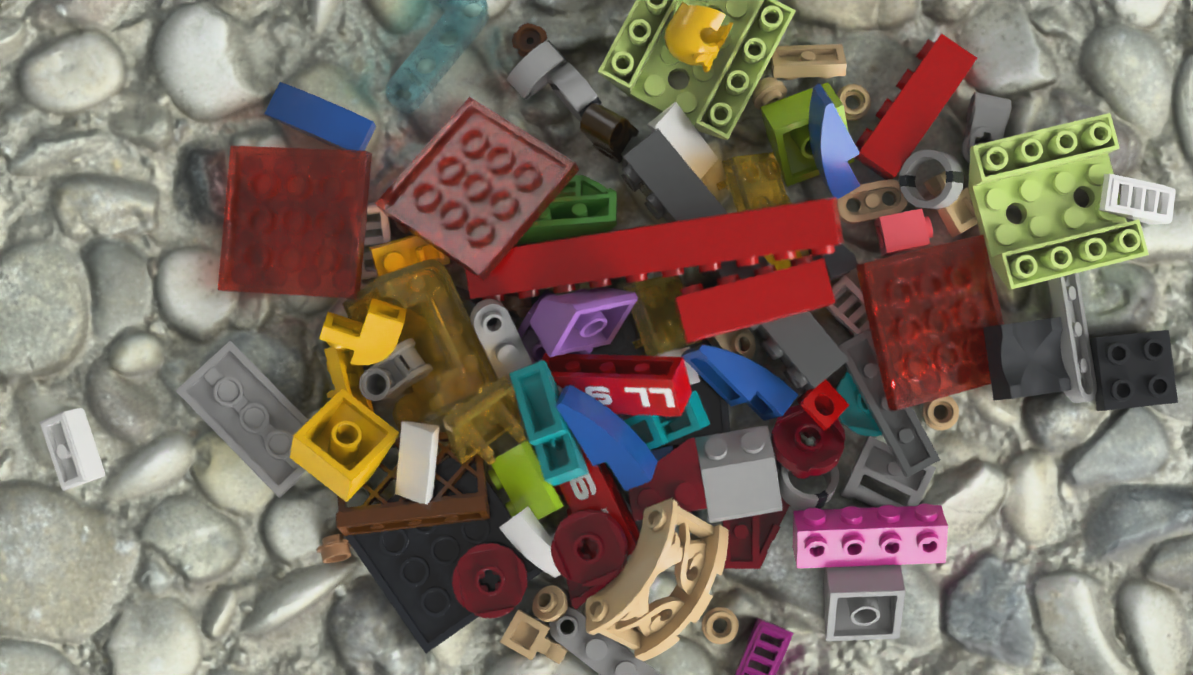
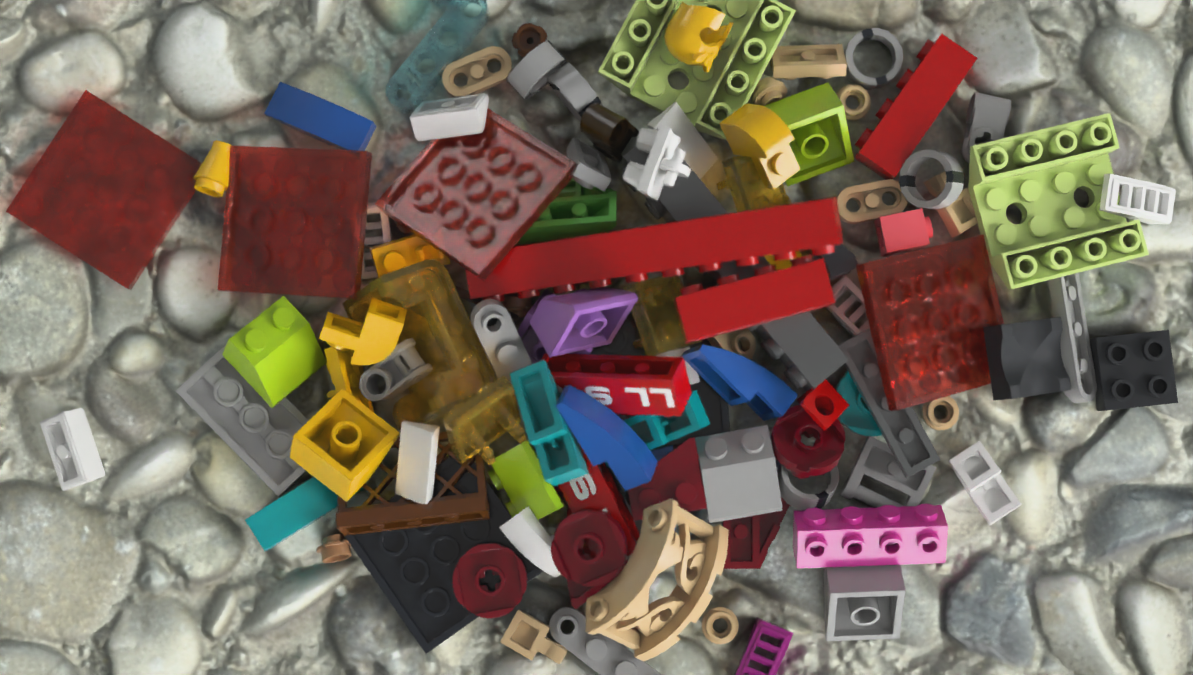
tan plate [532,585,568,622] -> none
blue slope [808,83,860,199] -> none
none -> clear red plate [6,90,202,290]
none -> yellow cone [193,140,235,197]
none -> lime slope [222,296,327,408]
none -> teal slope [245,477,365,551]
none -> white slope [409,93,489,141]
none -> tan plate [442,46,512,97]
none -> light grey plate [566,137,612,191]
none -> white hips [623,125,691,201]
none -> yellow brick [719,104,800,189]
none -> light grey piece [844,28,903,90]
none -> white slope [949,441,1021,526]

